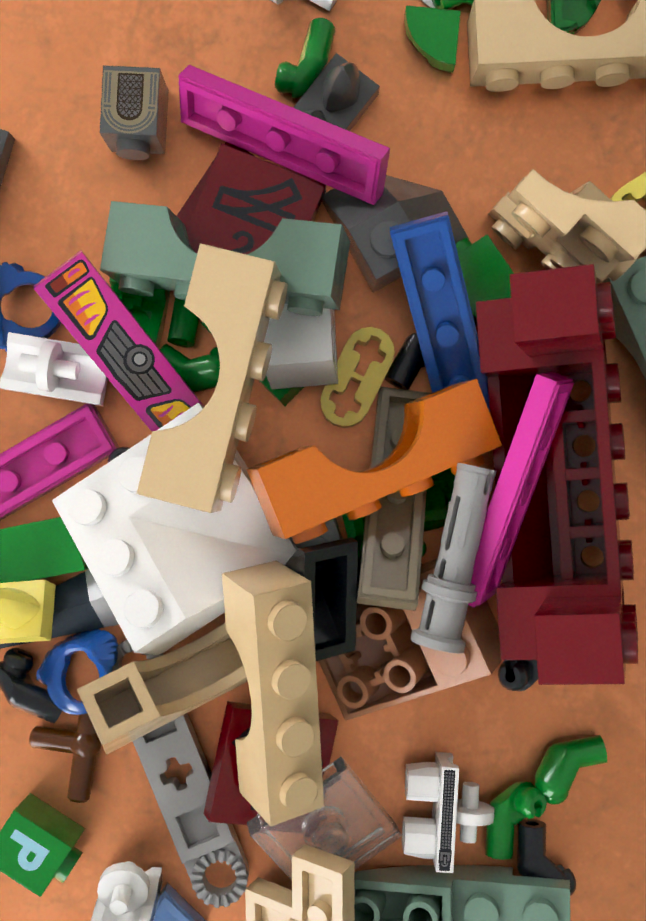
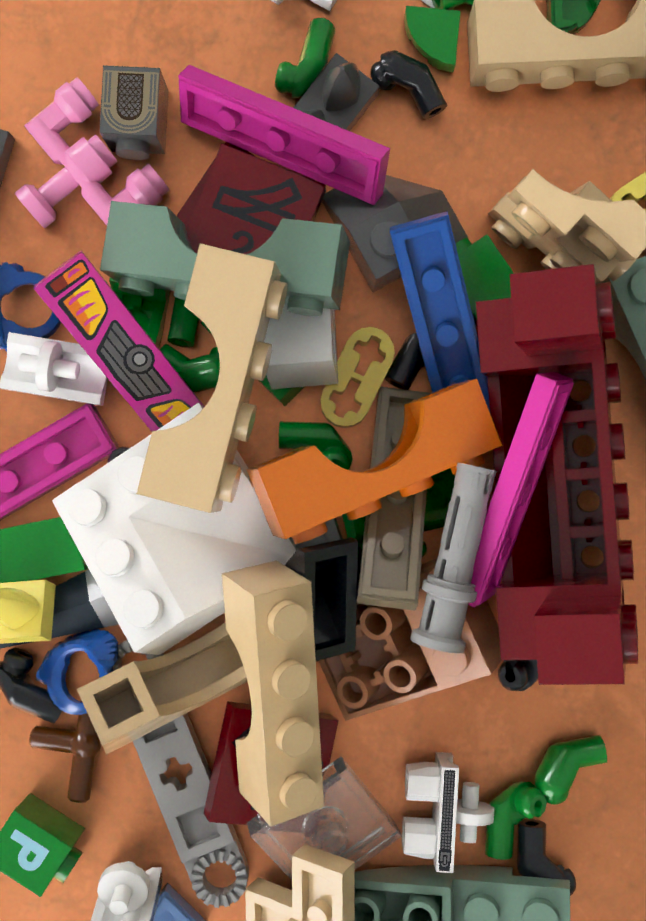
none -> bright pink piece [15,77,170,228]
none -> green arm [279,421,353,470]
none -> black arm [370,50,447,119]

